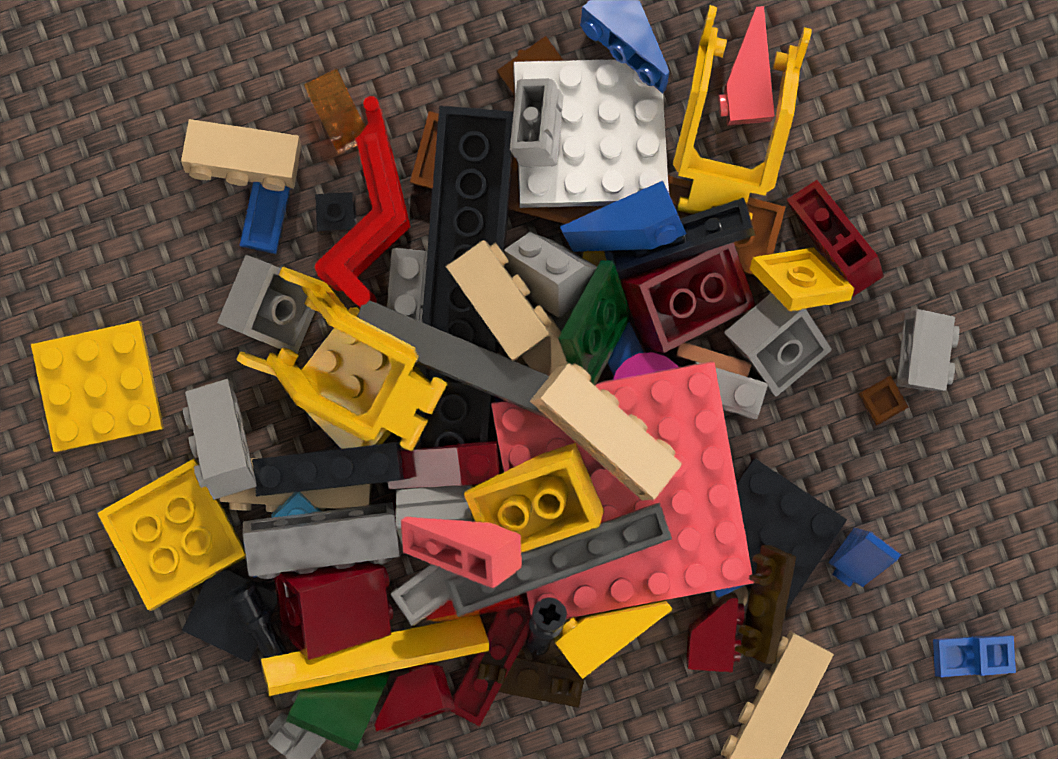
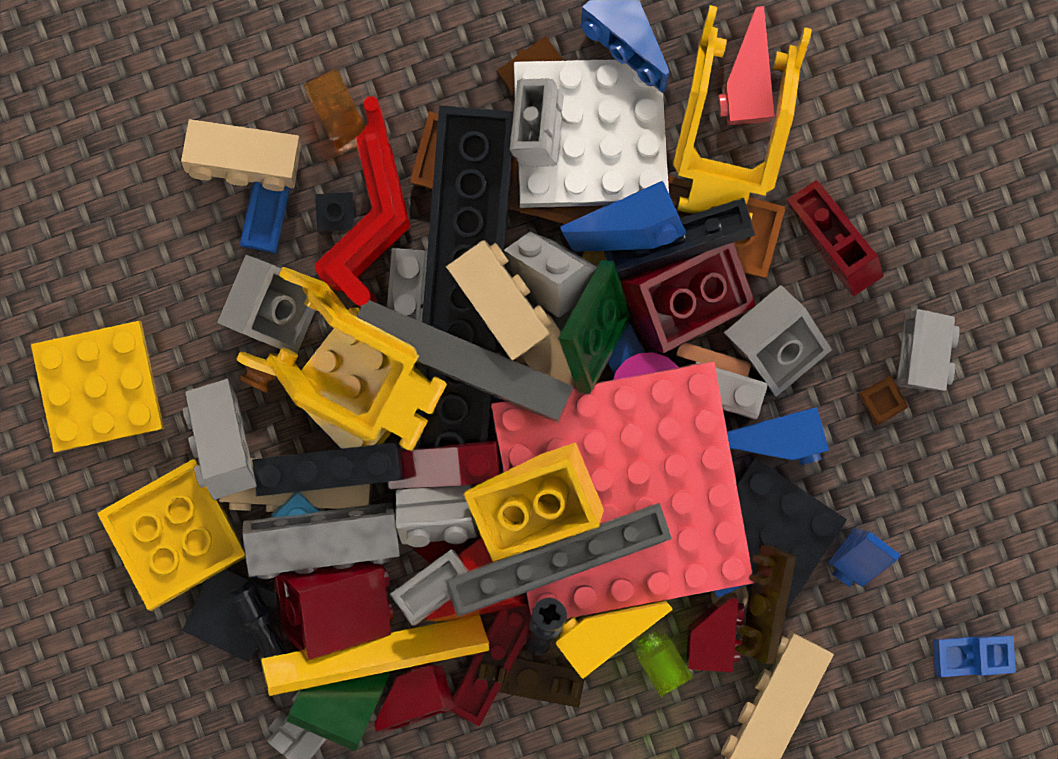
coral slope [401,517,522,588] -> none
tan brick [530,363,682,501] -> none
yellow plate [749,247,854,311] -> none
none -> dark orange bush [238,366,276,393]
none -> clear neon green brick [634,631,693,697]
none -> blue slope [727,407,829,465]

